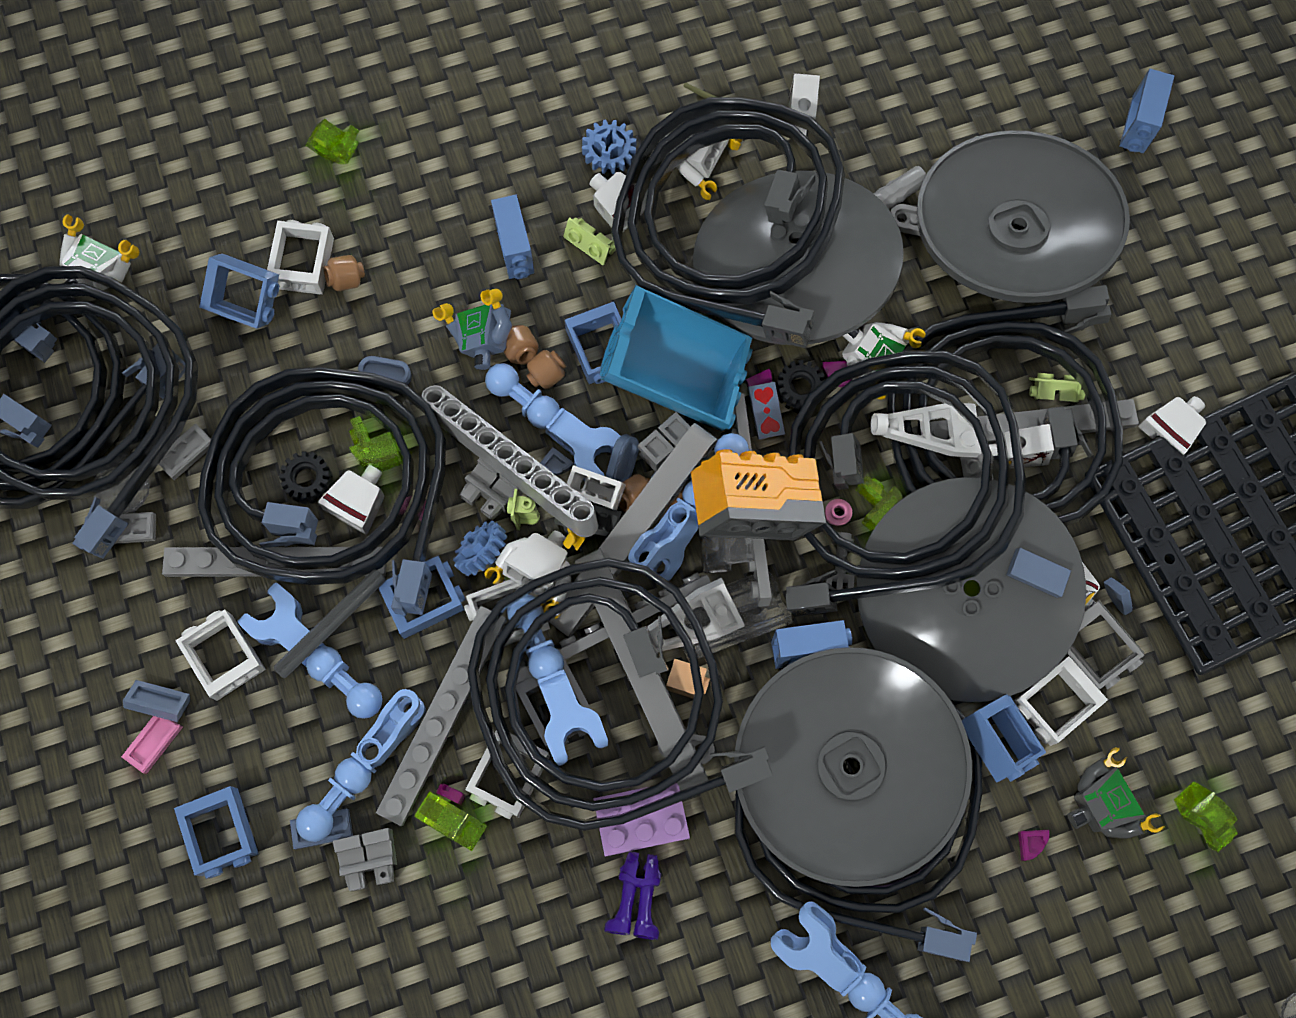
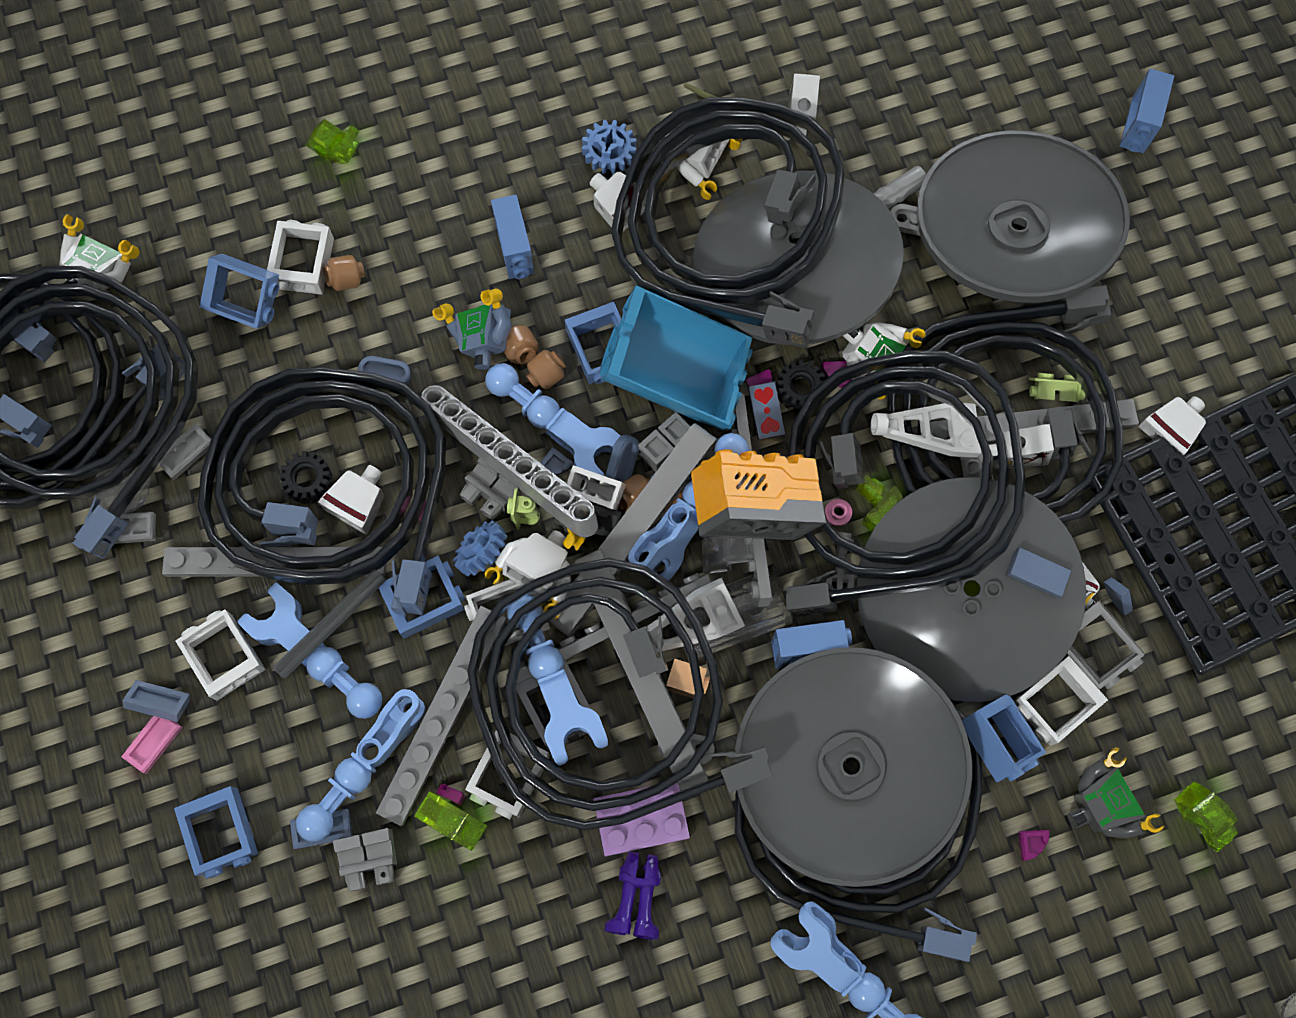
clear neon green brick [349,416,403,471] -> none
yellowish green hinge [563,217,616,265] -> none

